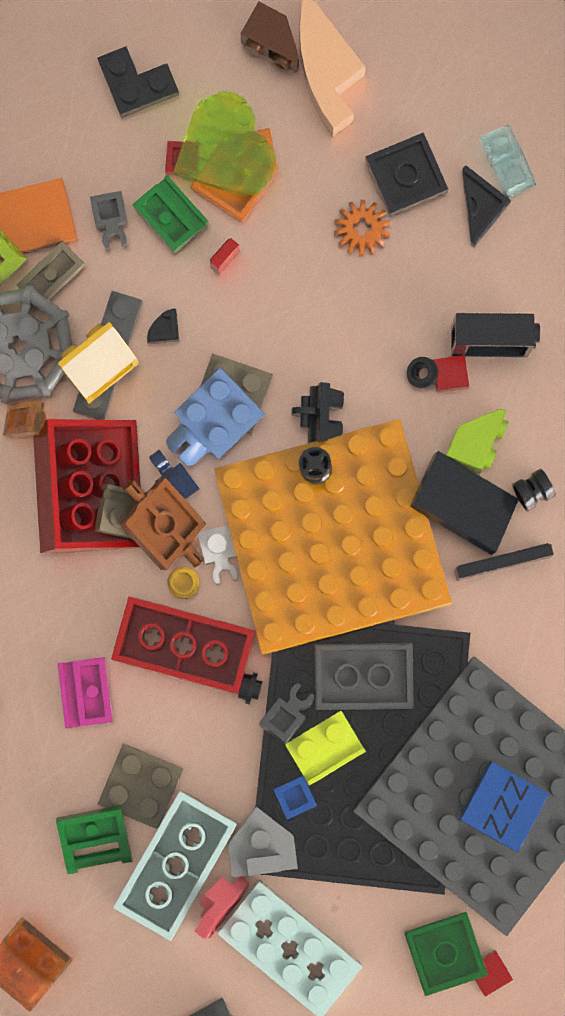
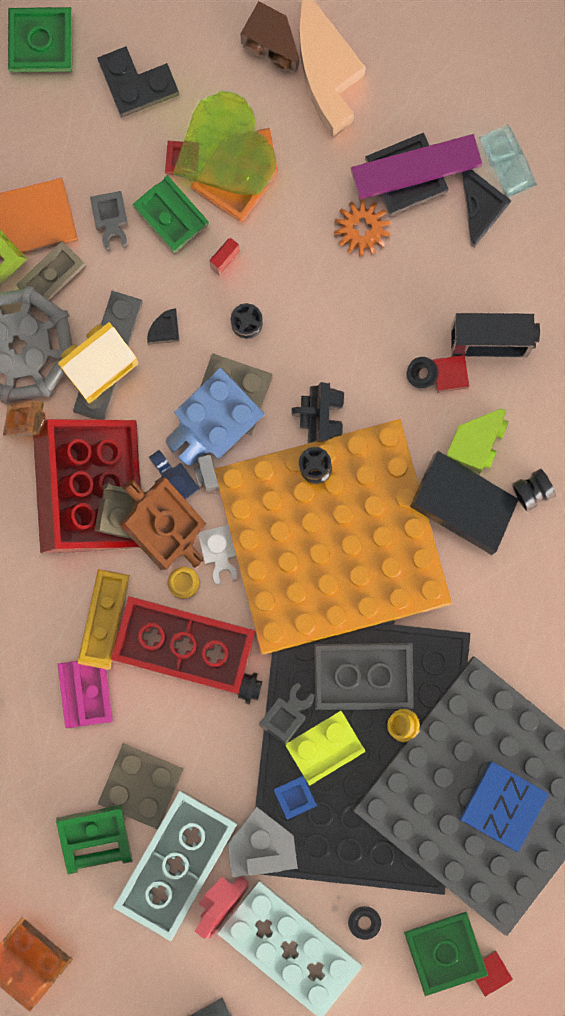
black tile [454,543,554,581] -> none
none -> green plate [8,7,72,72]
none -> yellow tile [78,569,130,670]
none -> light grey plate [194,455,219,493]
none -> black wheel [230,303,263,339]
none -> black plate [348,906,381,940]
none -> magenta tile [351,134,482,200]
none -> yellow plate [387,709,420,742]

